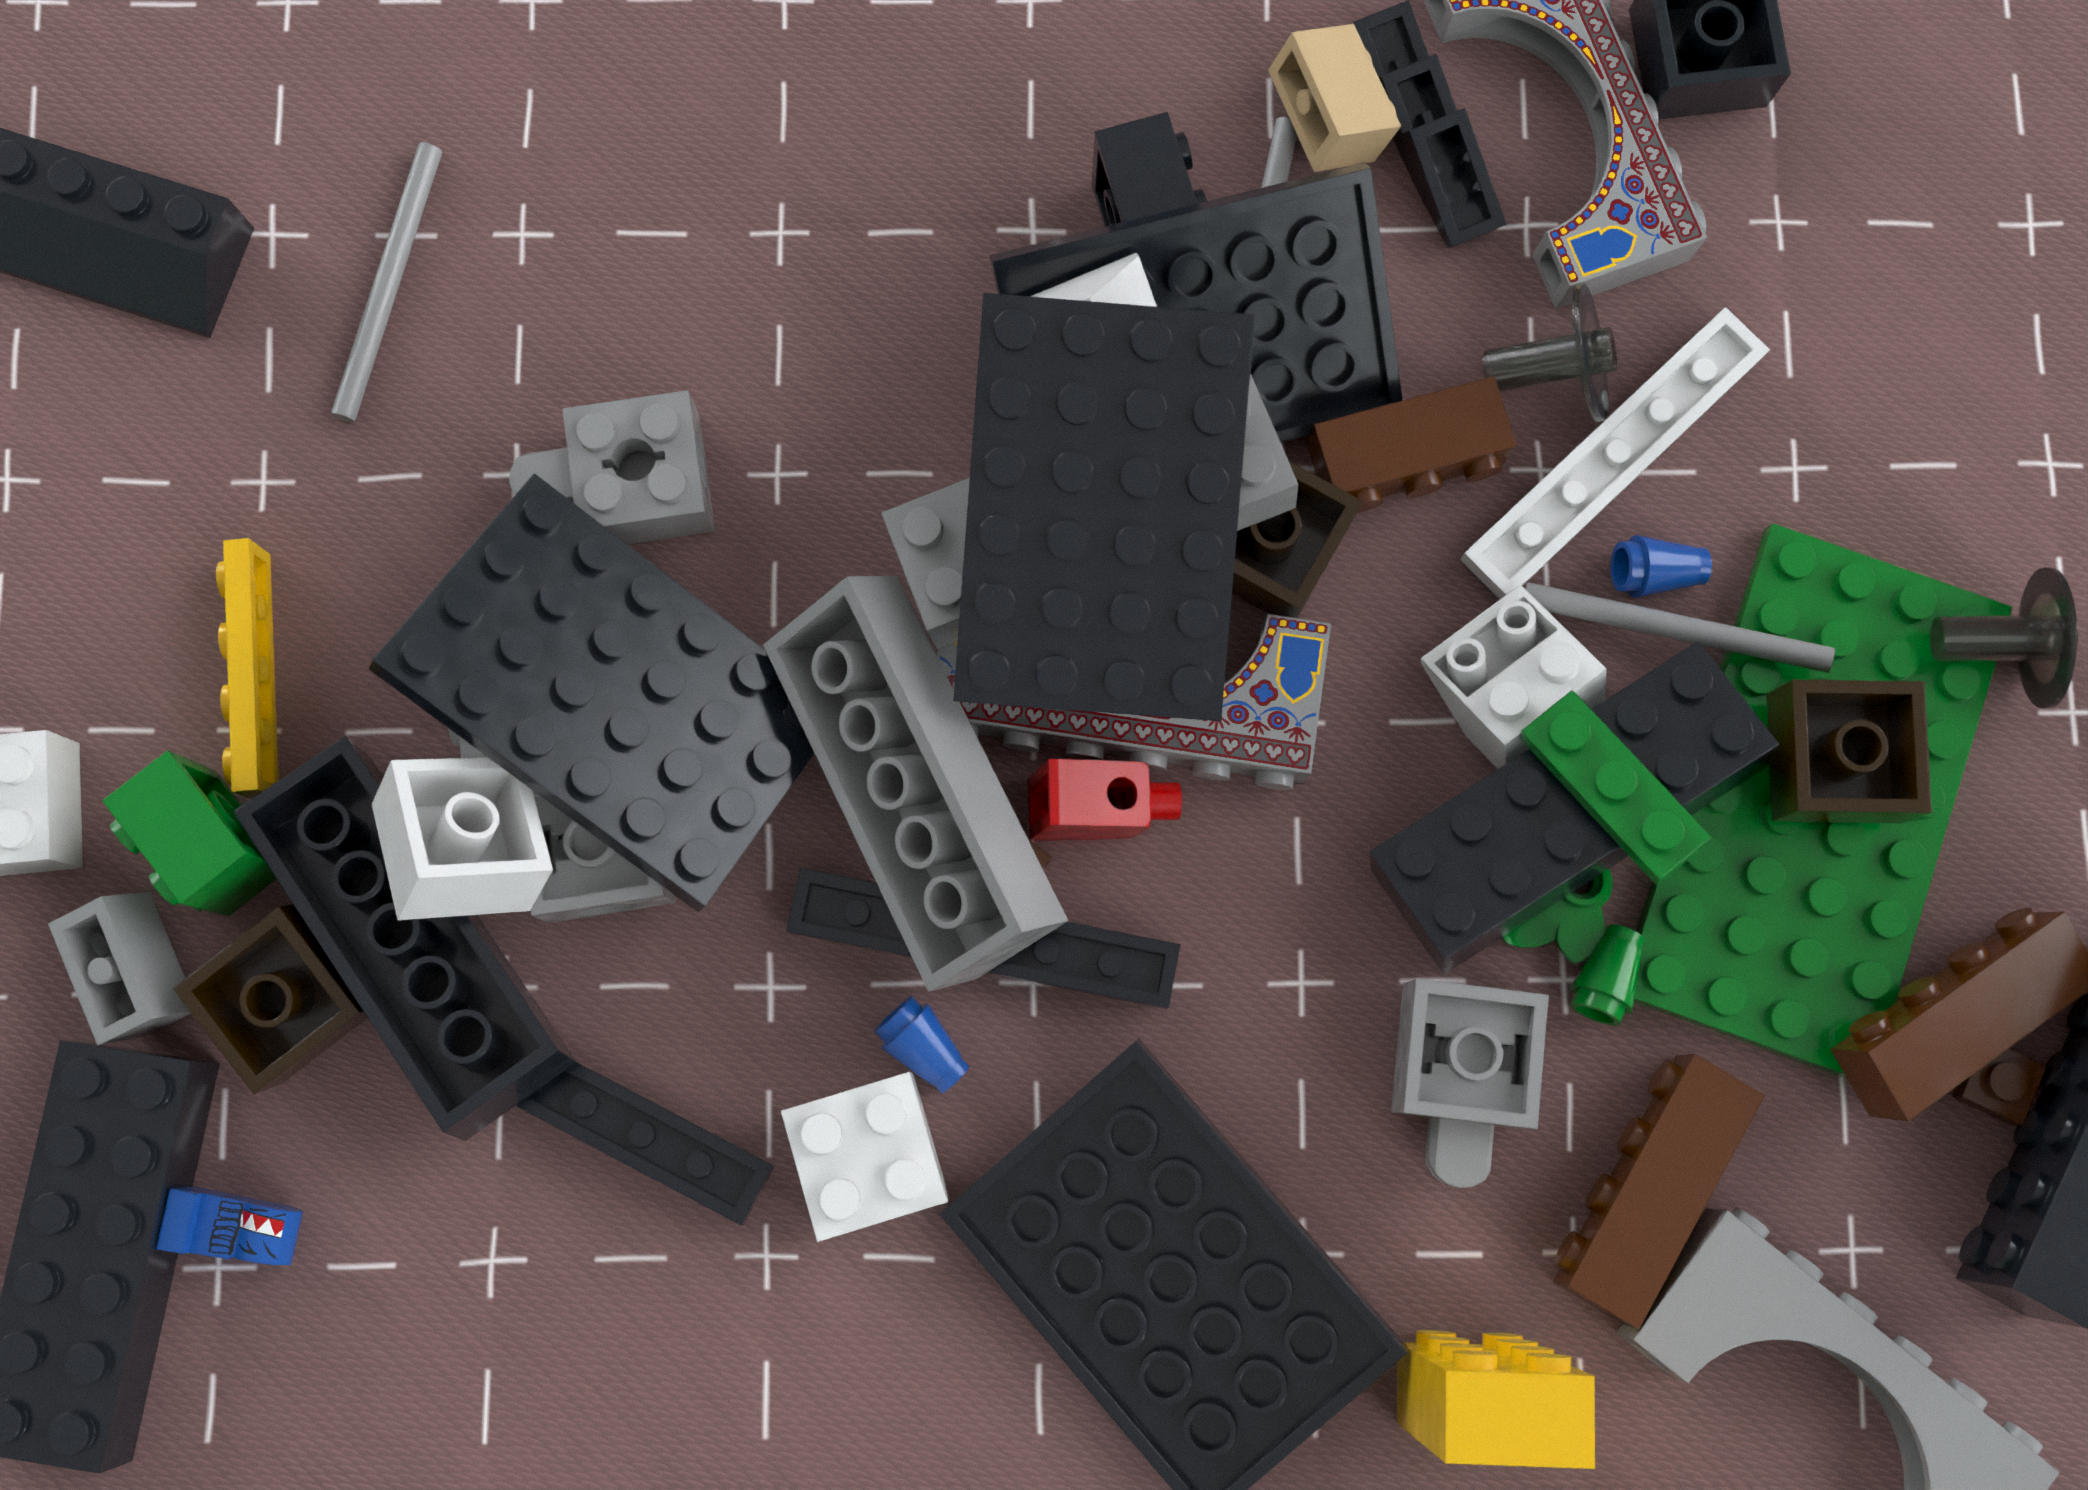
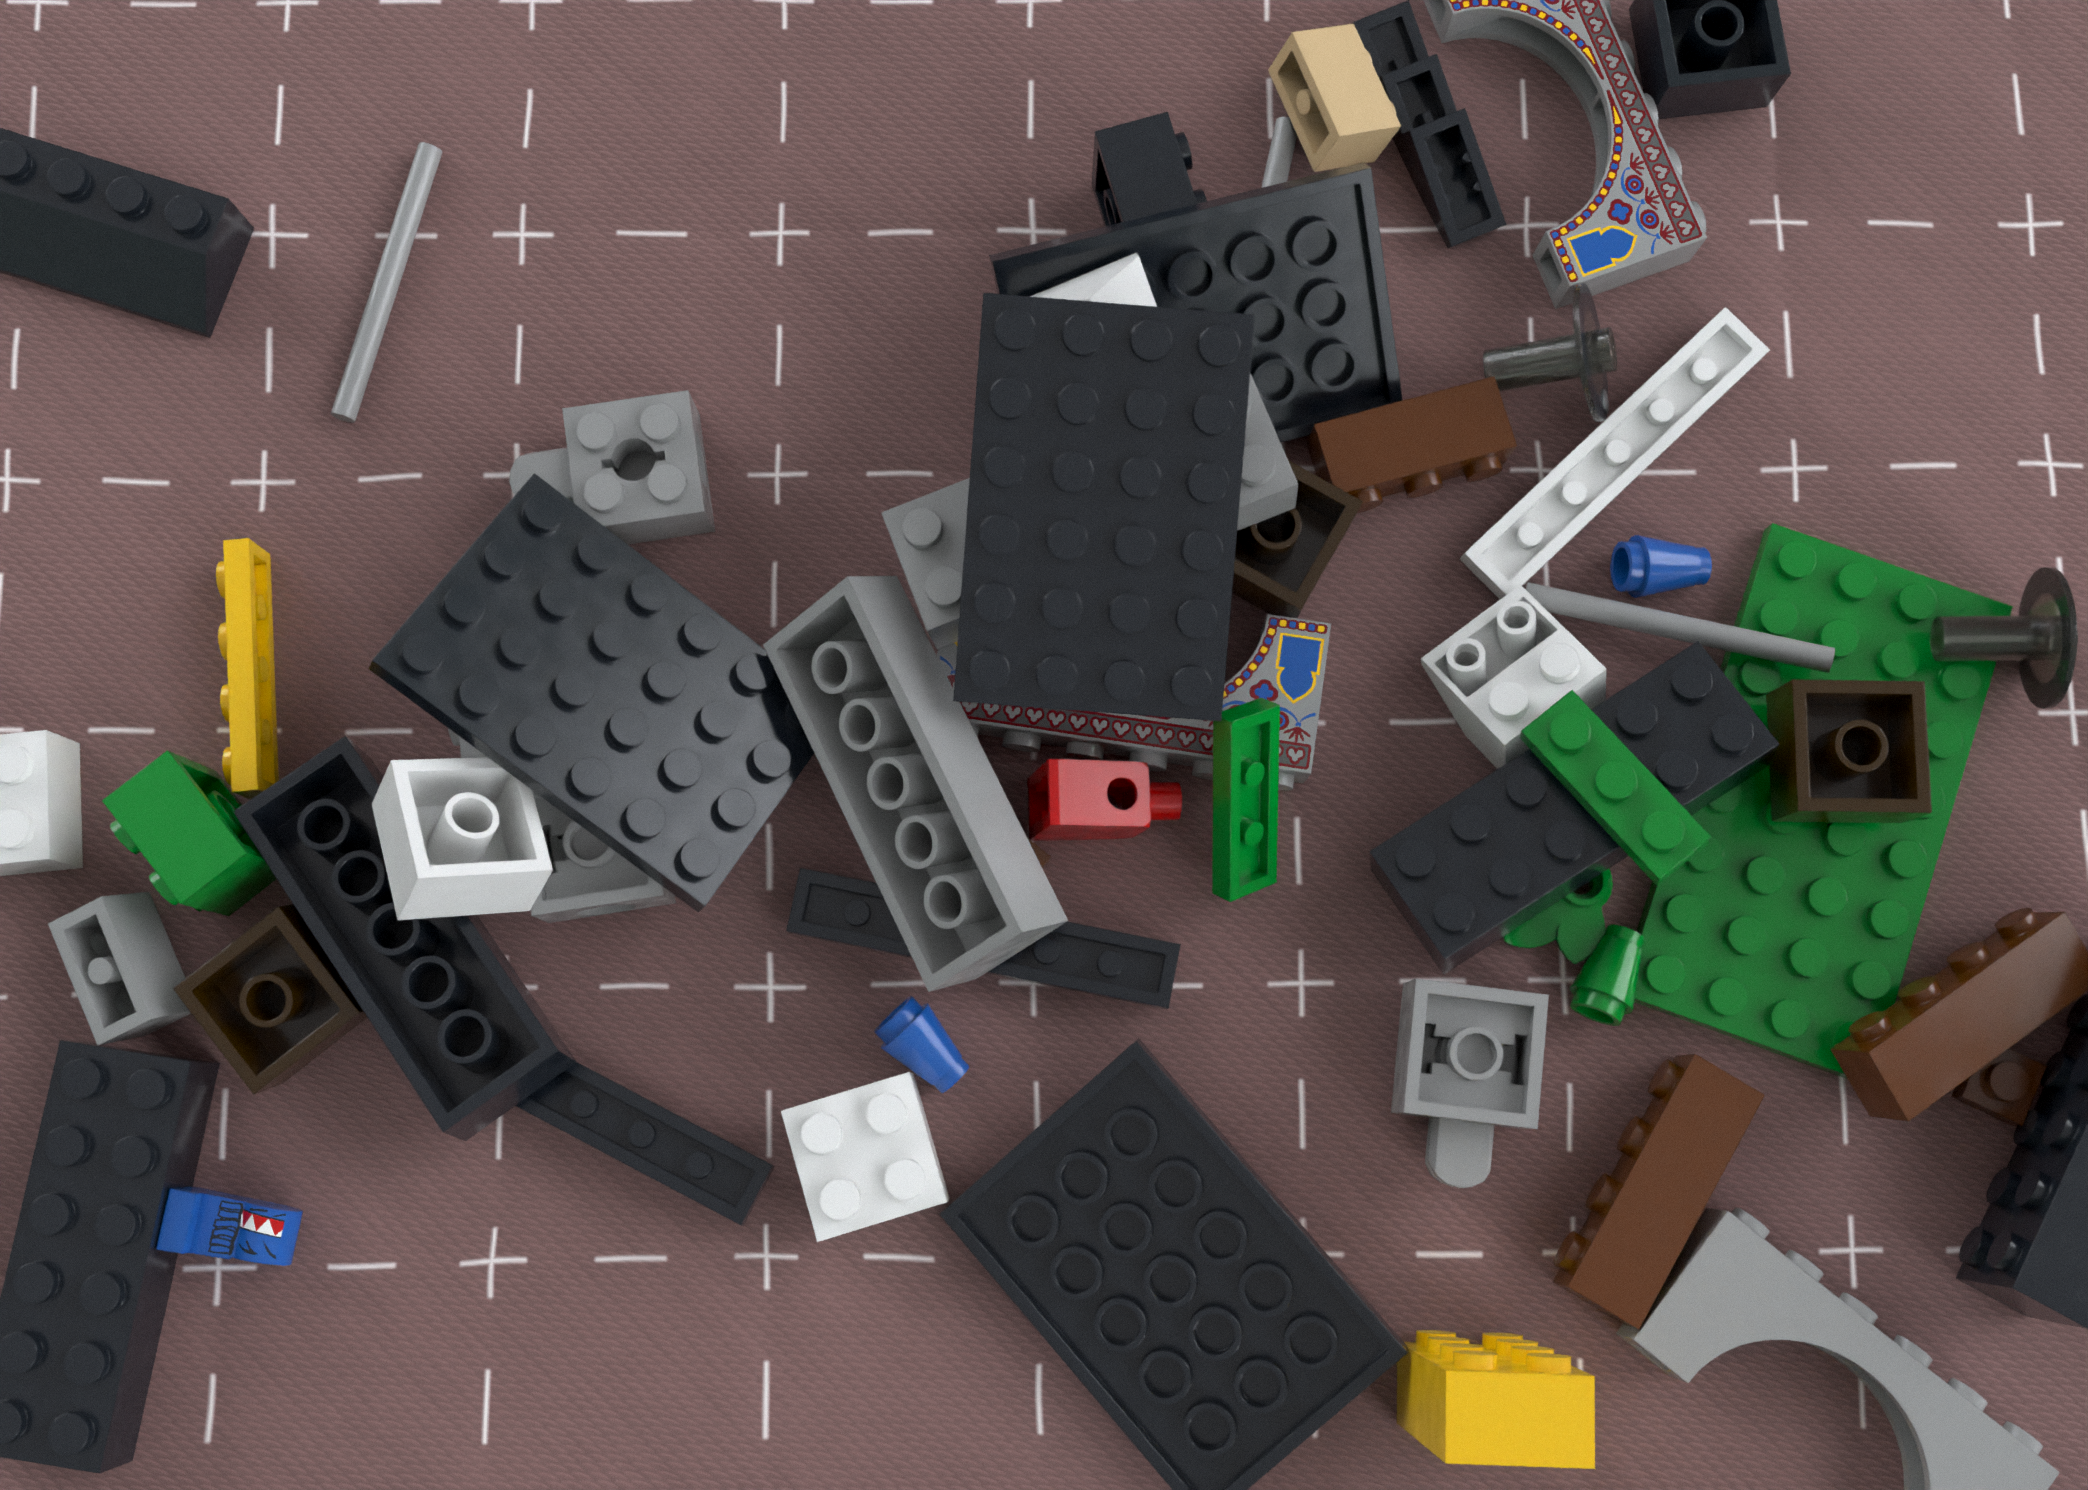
none -> green plate [1212,698,1280,902]

